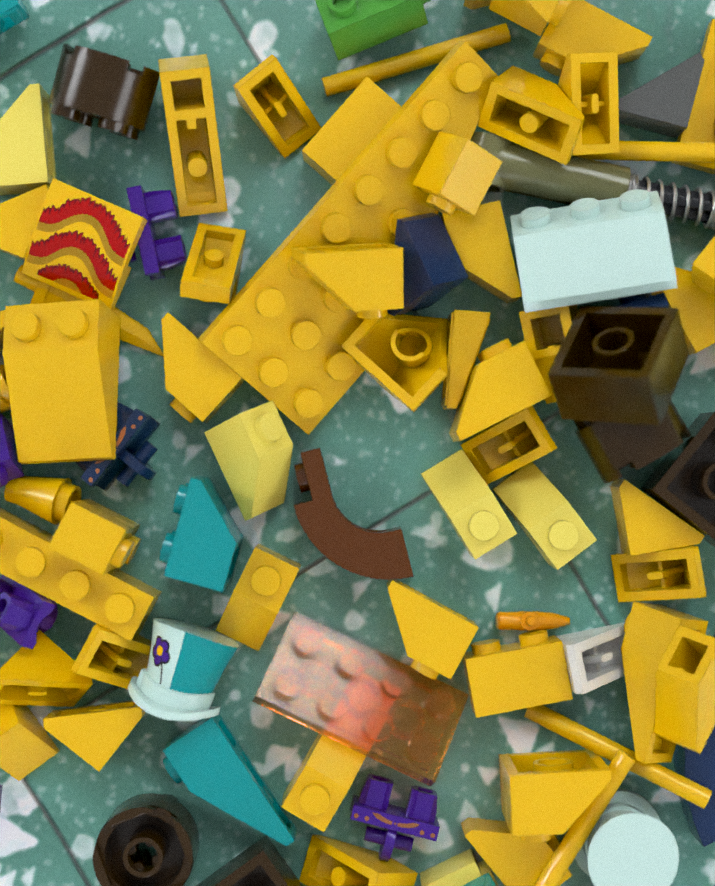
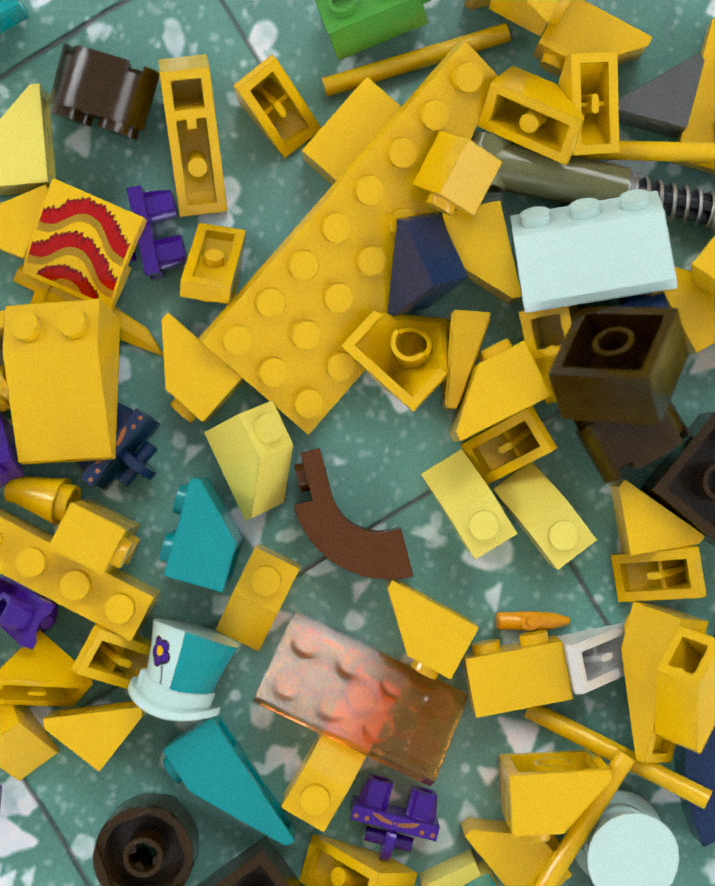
yellow slope [291,242,404,319] -> none

